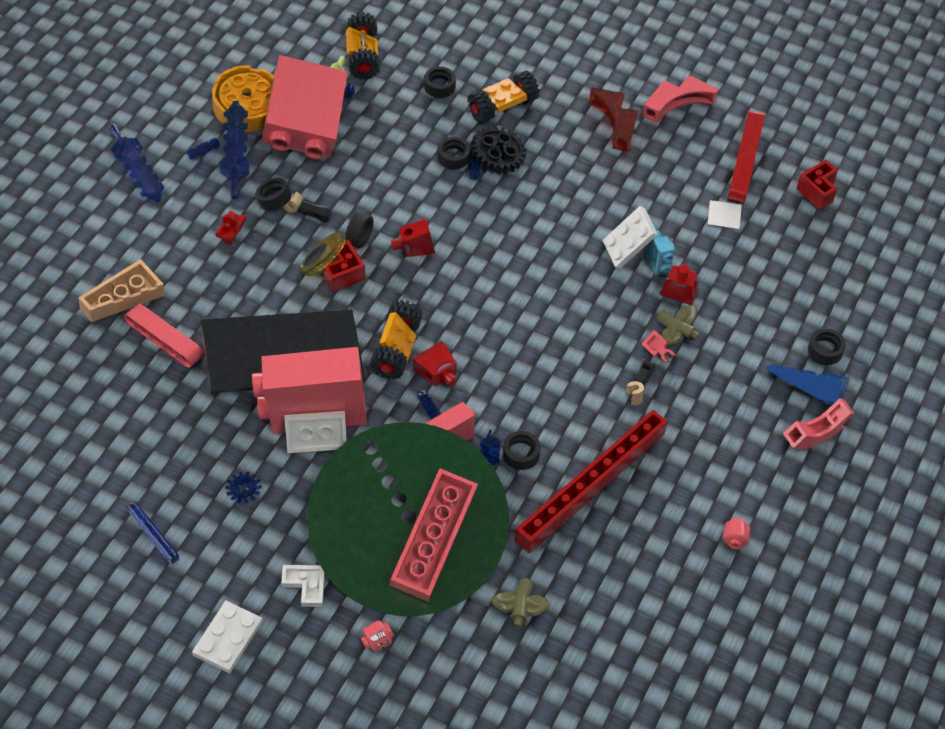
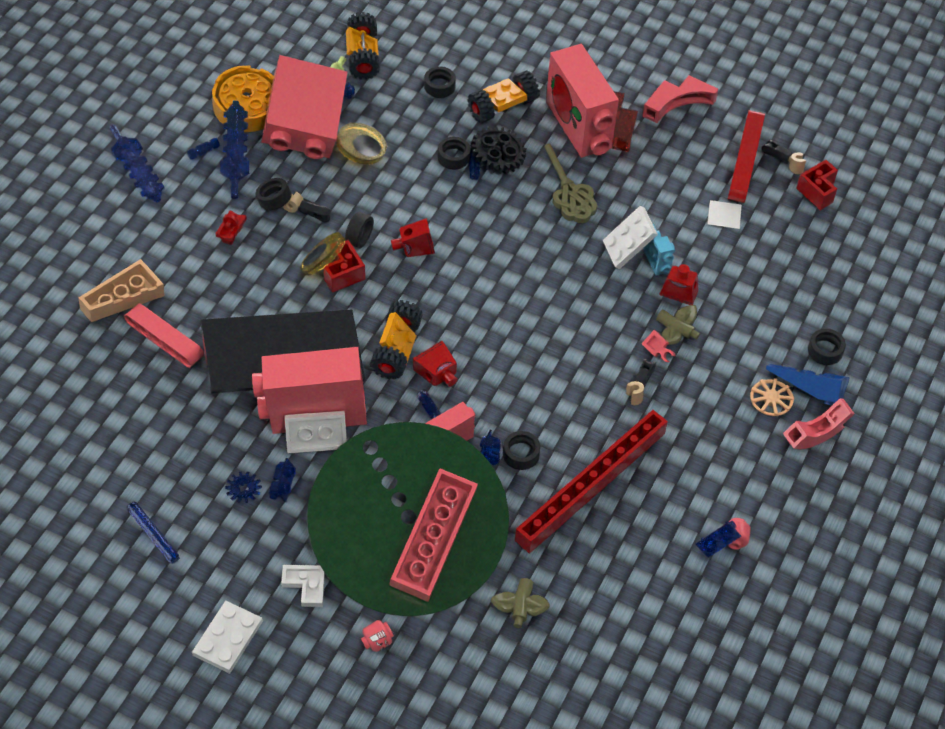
none -> clear blue hinge [268,458,296,502]
none -> clear yellow piece [336,123,387,164]
none -> olive piece [544,144,598,223]
none -> coral brick [546,43,619,158]
none -> clear blue hinge [696,521,741,558]
none -> light nougat wheel [750,378,794,416]
none -> piece [761,140,806,174]

